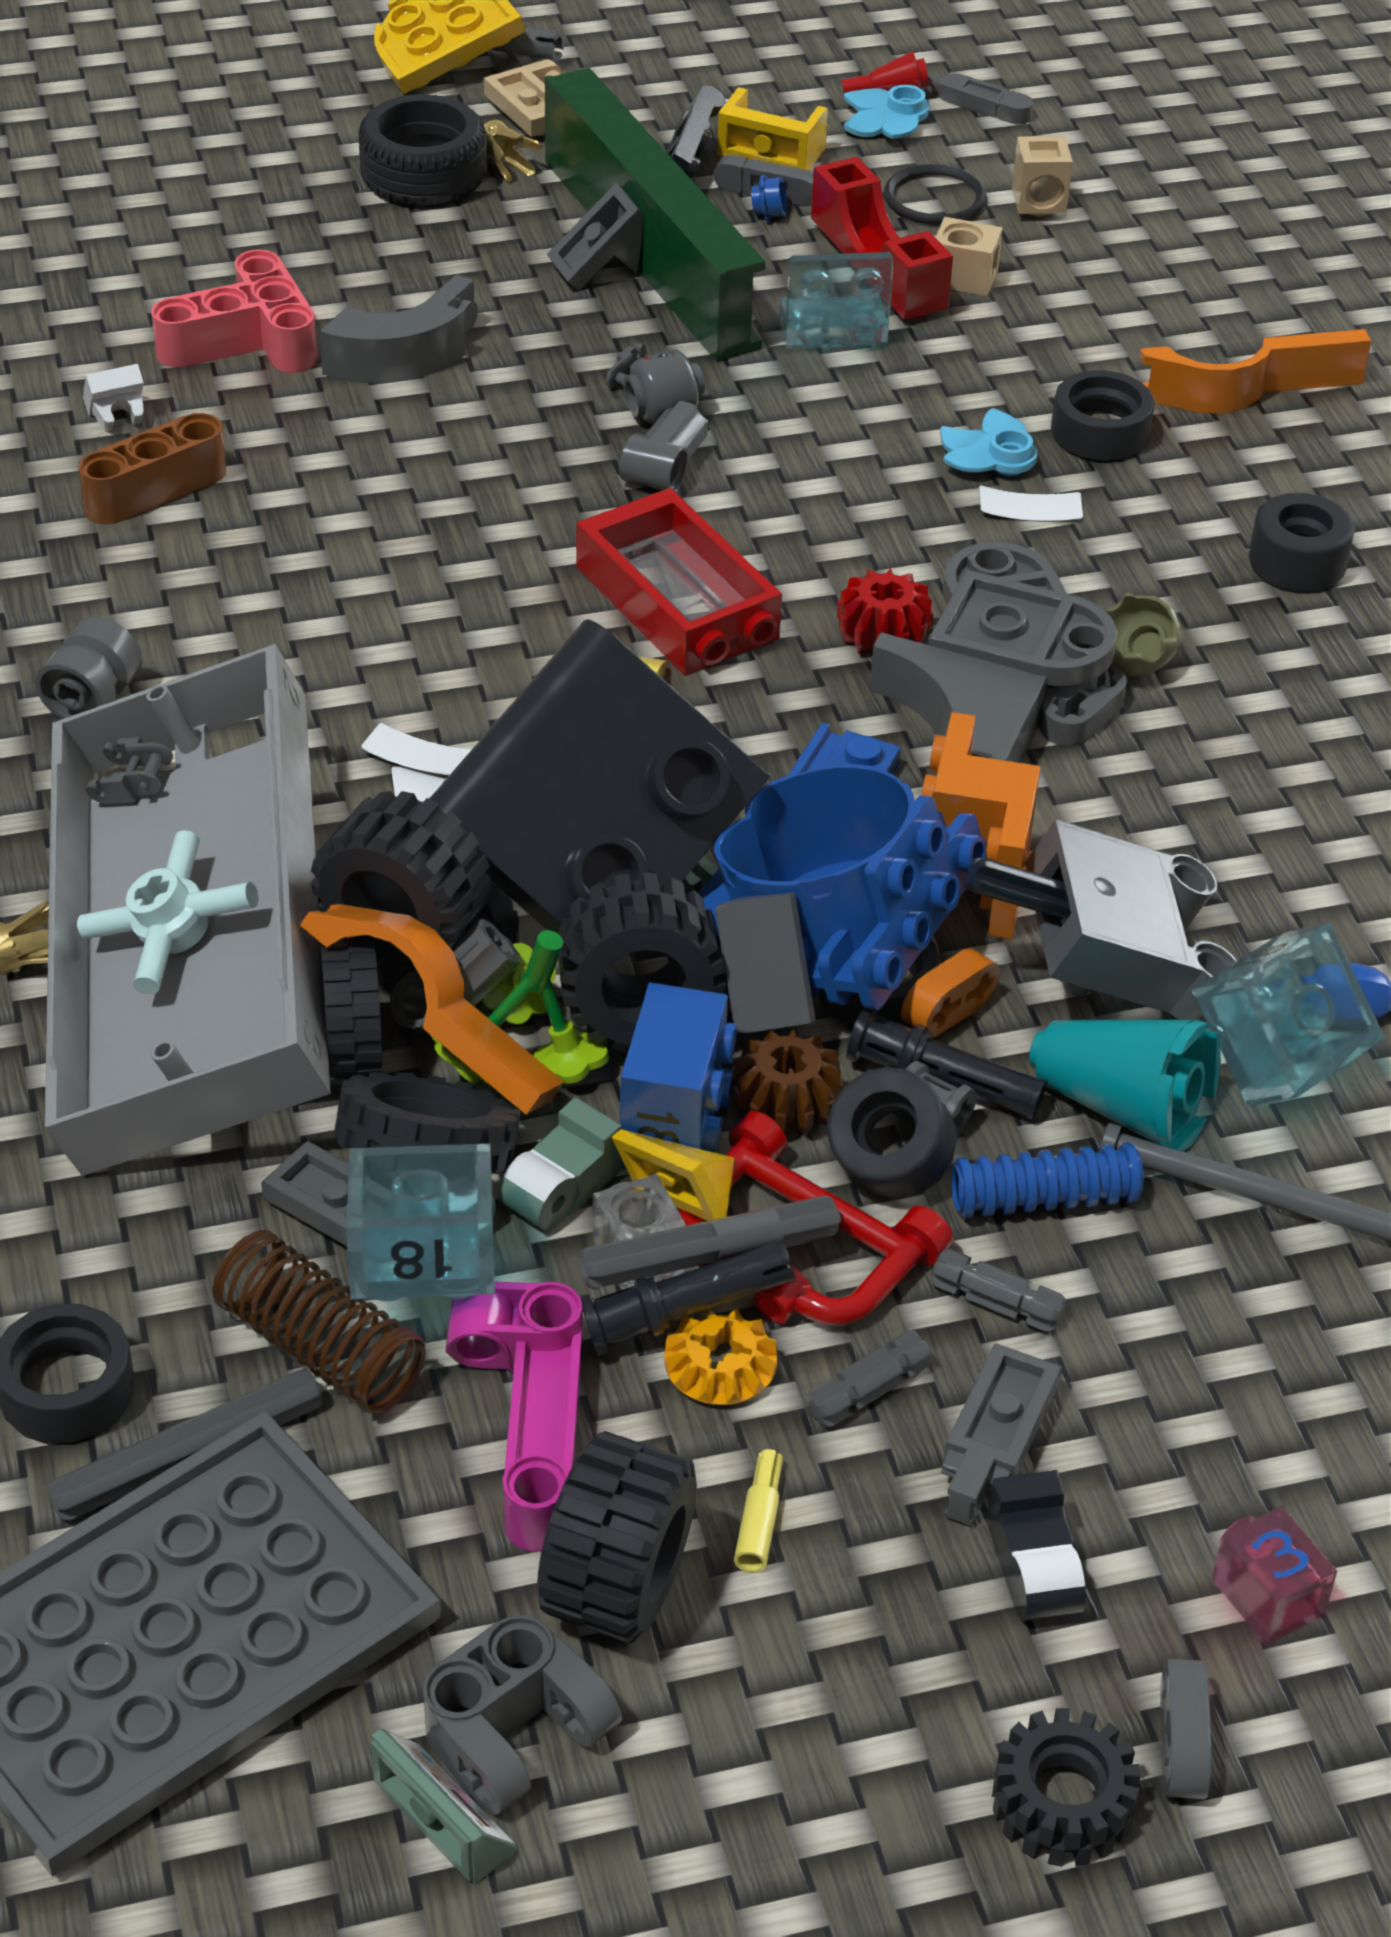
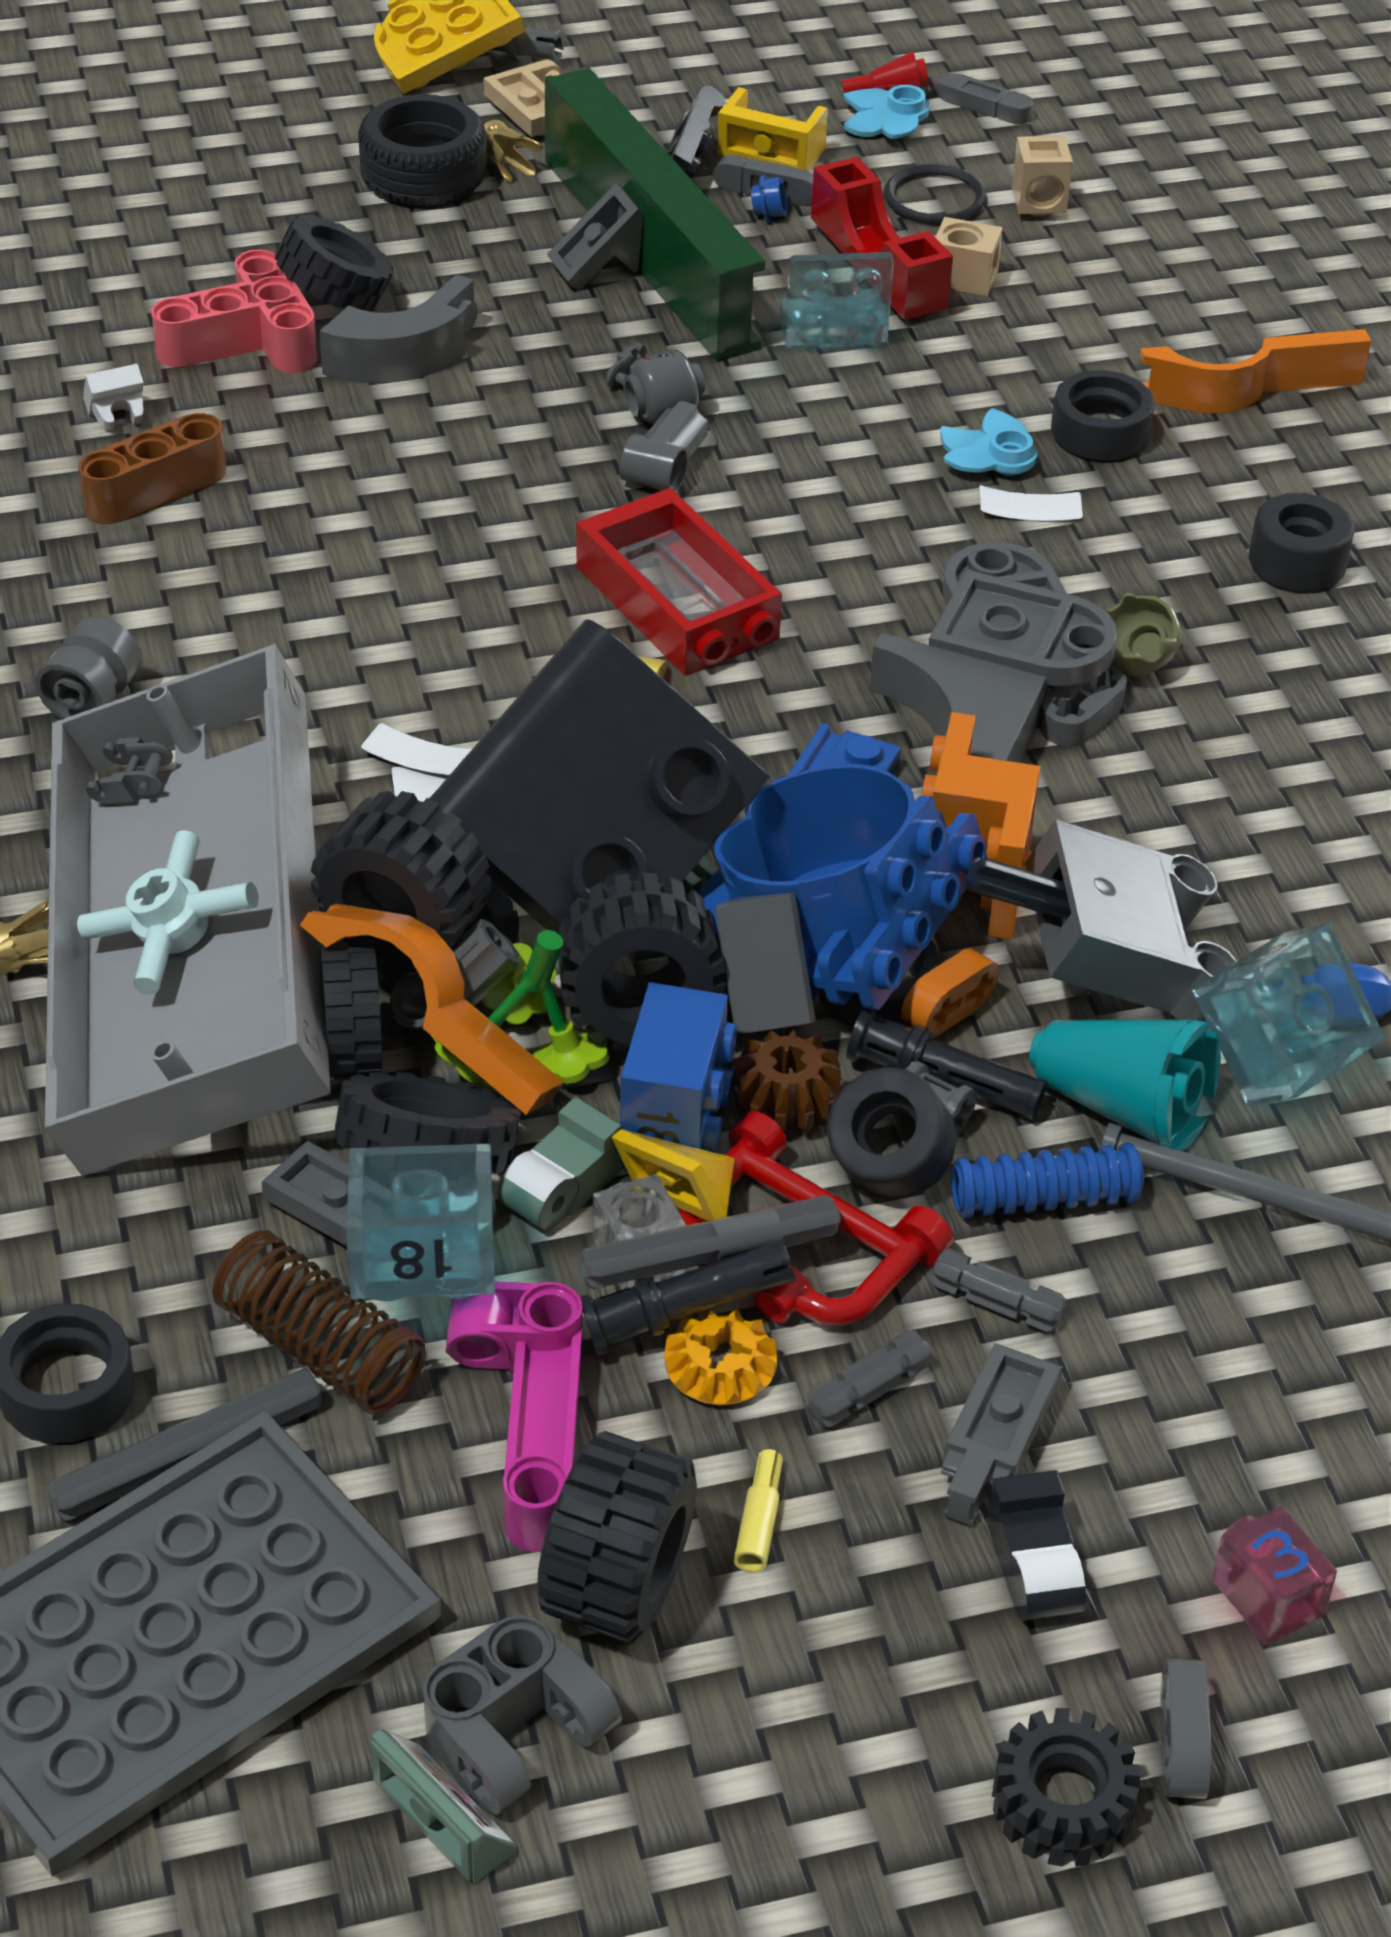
red gear [837,568,934,654] -> none
none -> black tyre [275,214,394,311]

